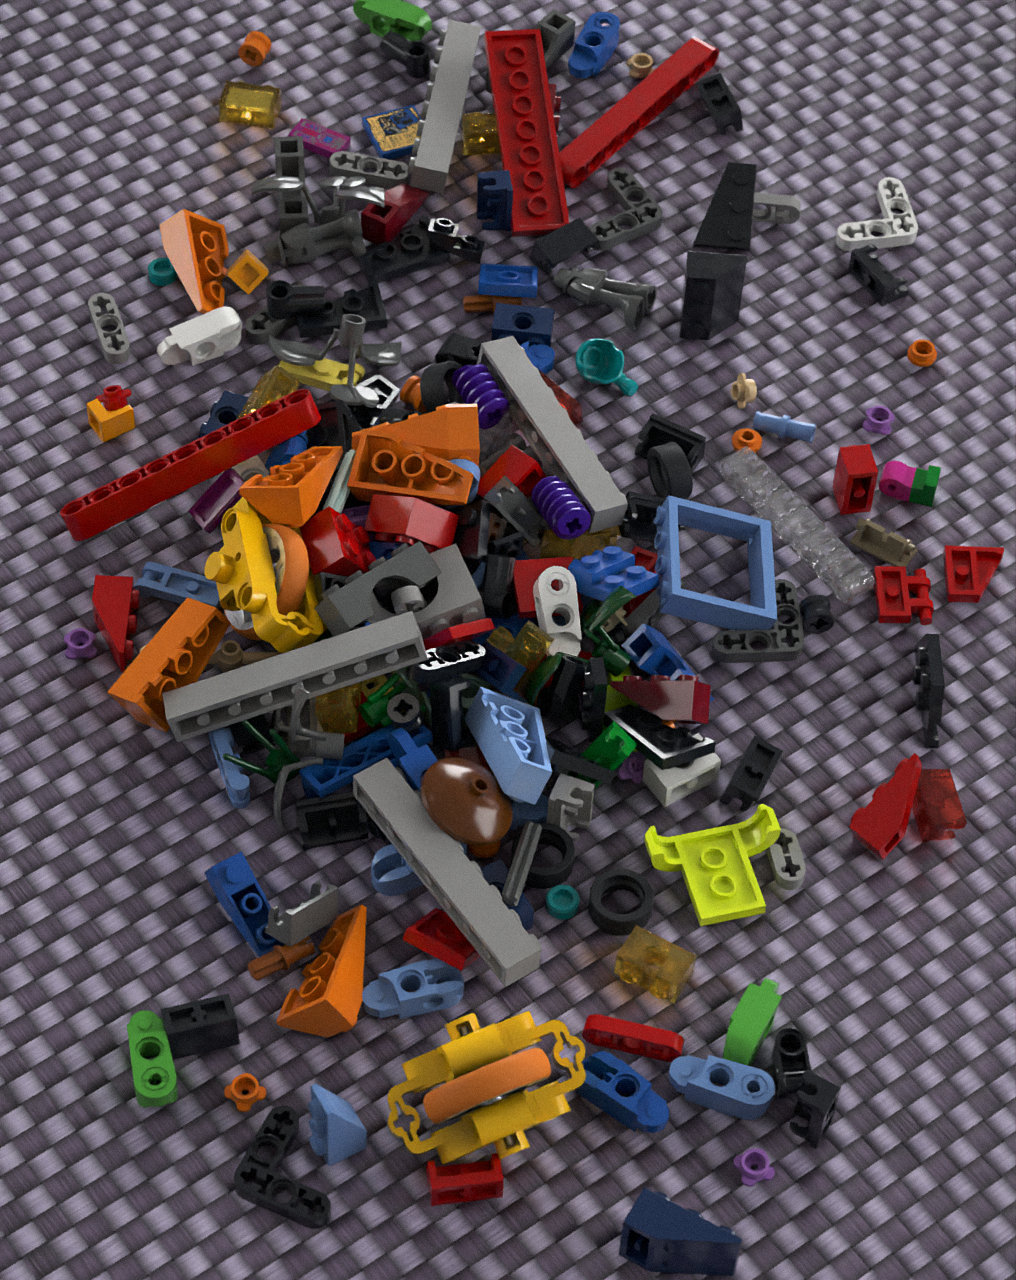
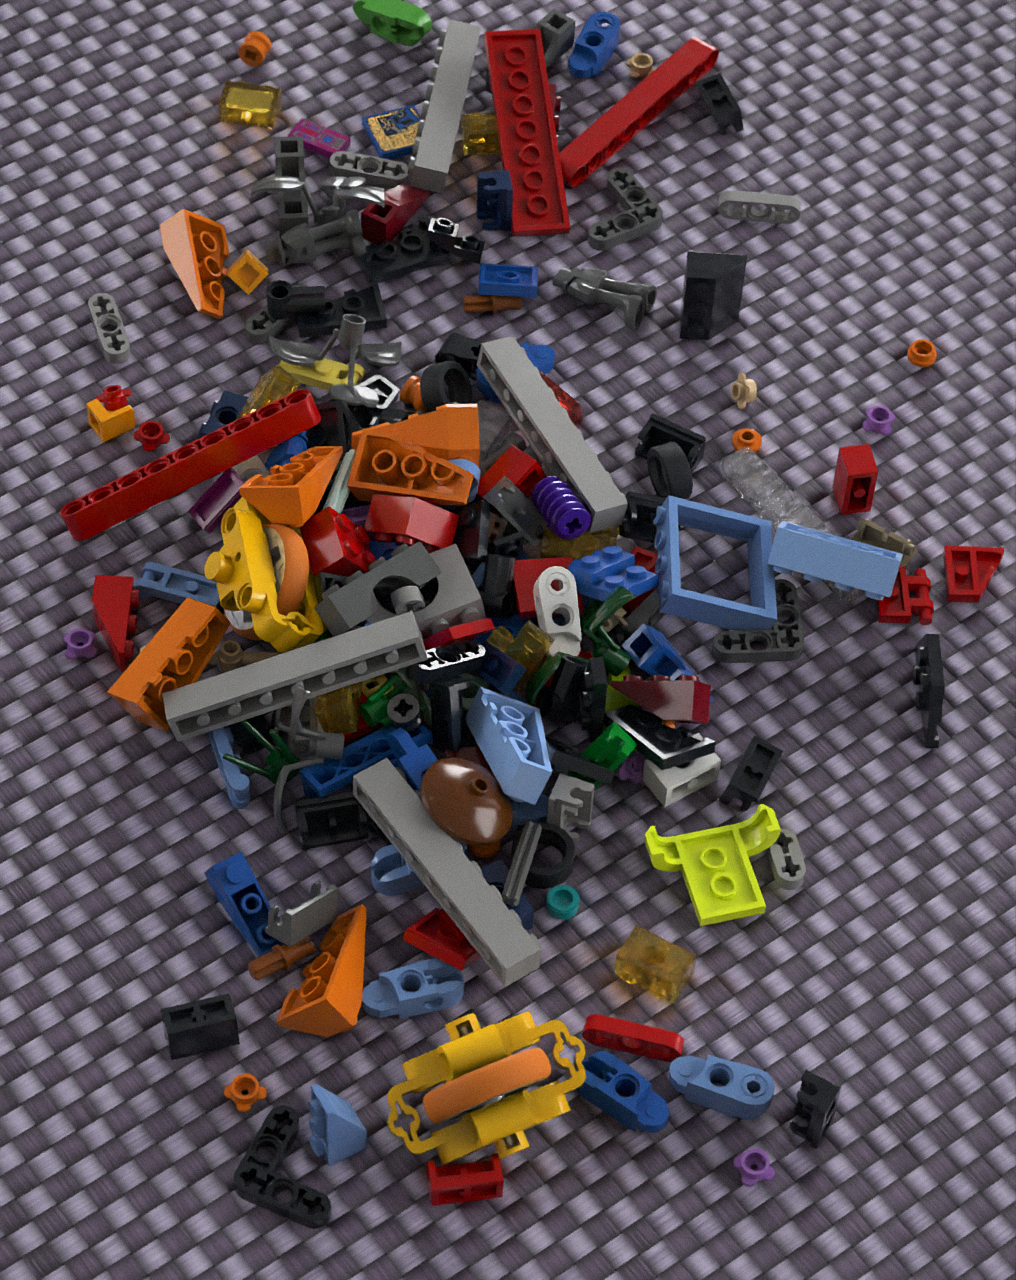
bright green piece [127,1010,178,1108] -> none
teal tile [148,258,178,286] -> none
white piece [157,306,242,366] -> none
black piece [380,31,431,78] -> none
dark purple piece [452,364,510,430] -> none
dark blue brick [491,303,555,347] -> none
black hinge [530,217,599,275] -> none
teal hair [575,338,638,396] -> none
black tyre [589,869,653,936] -> none
dark blue slope [619,1187,742,1276] -> none
black wing [693,162,757,251] -> none
bright green piece [722,978,782,1066] -> none
medium blue pin [753,411,816,443] -> none
black piece [771,1027,813,1098] -> none
black wheel [799,595,834,634] -> none
white beam [836,177,918,251] -> none
black hinge [848,244,908,307] -> none
red slope [849,753,922,860] -> none
leg [879,461,941,507] -> none
clear red hinge [912,769,967,842] -> none
none -> red plate [134,421,170,452]
none -> light blue slope [768,521,903,600]

